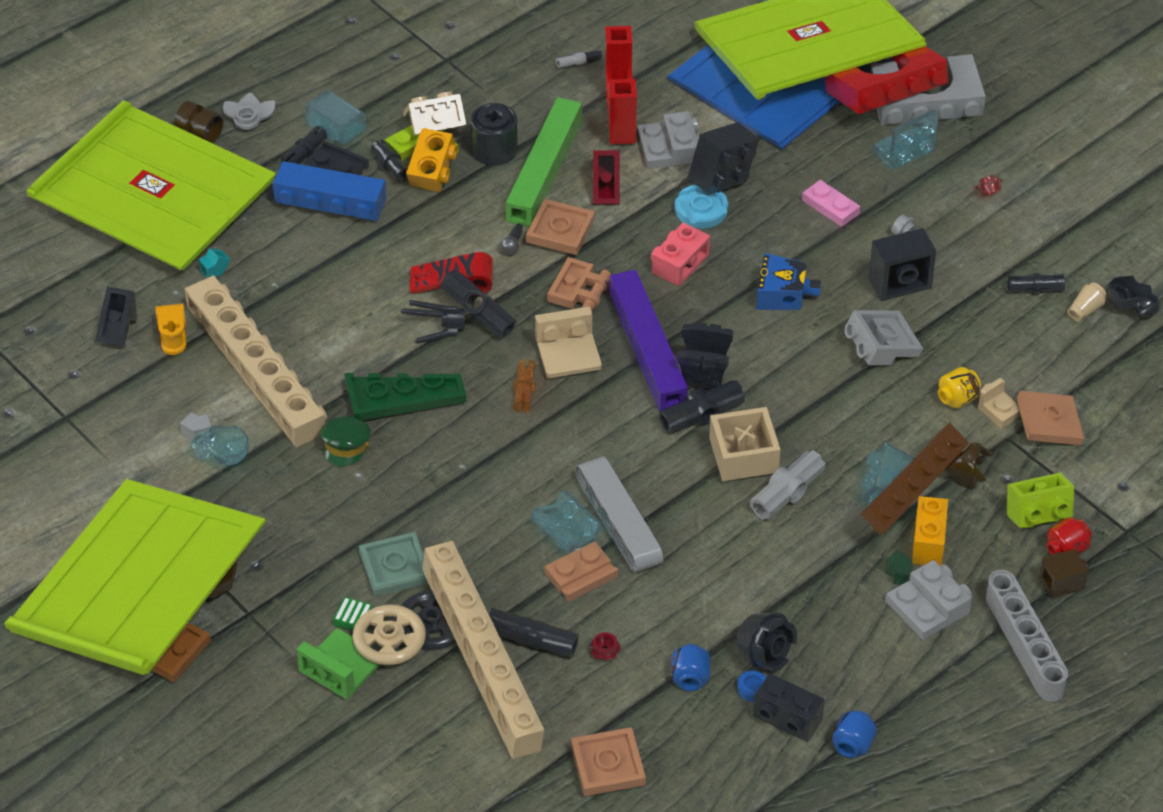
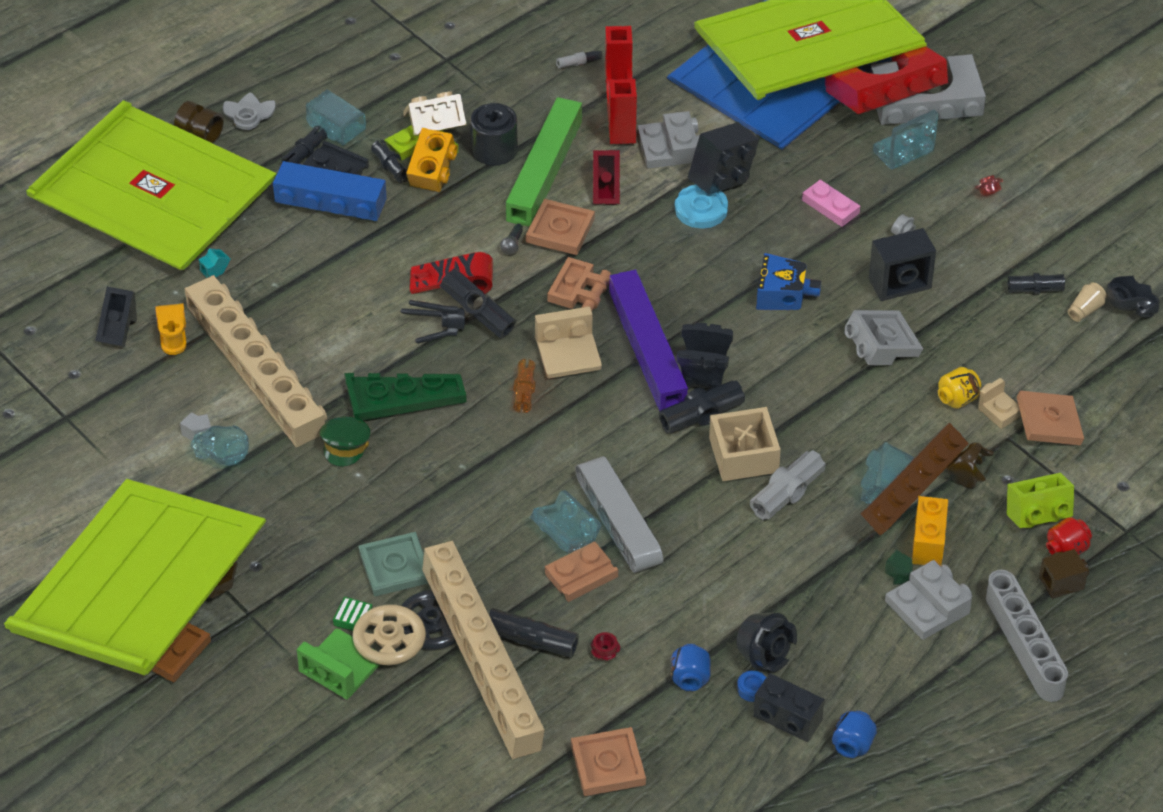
coral brick [651,223,710,287] -> none

